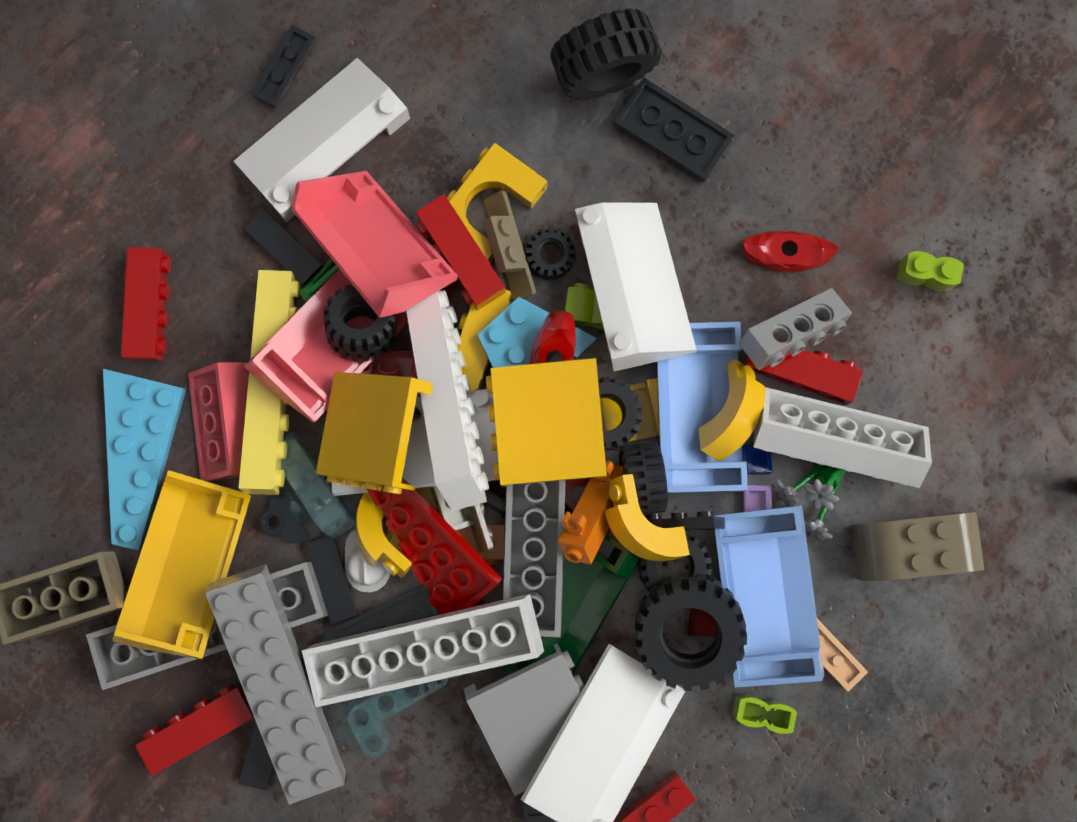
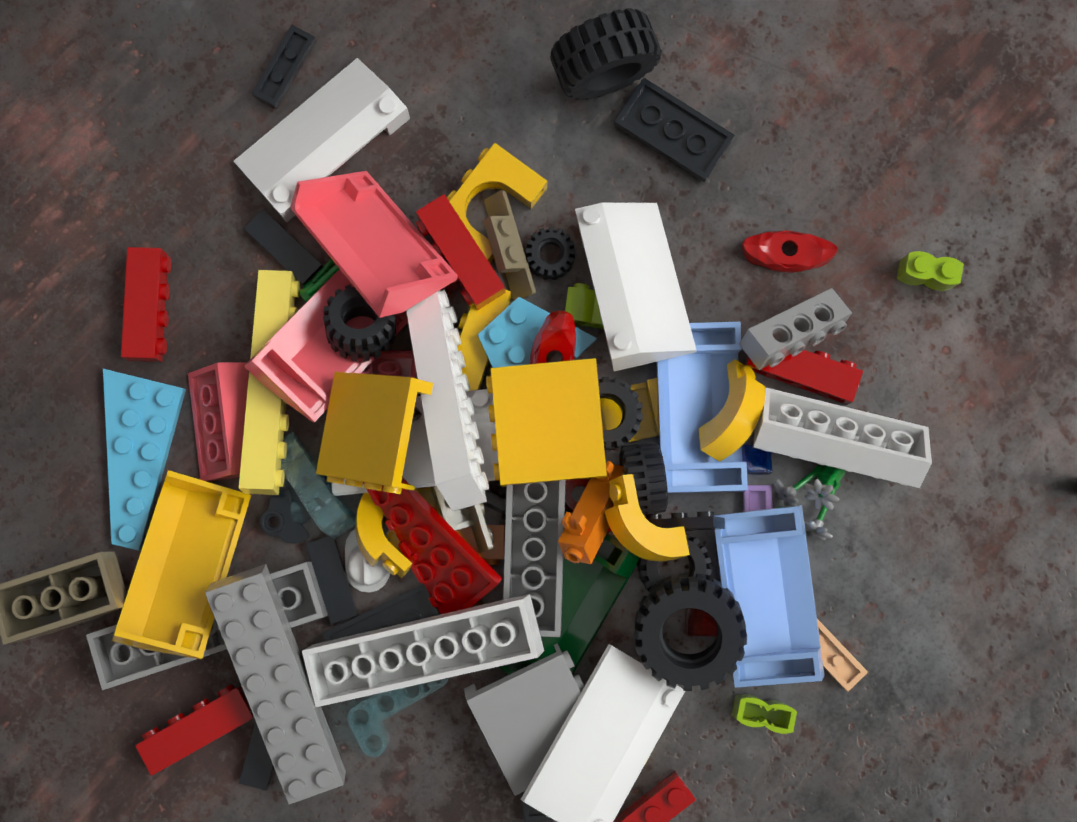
dark tan brick [853,512,985,581] -> none

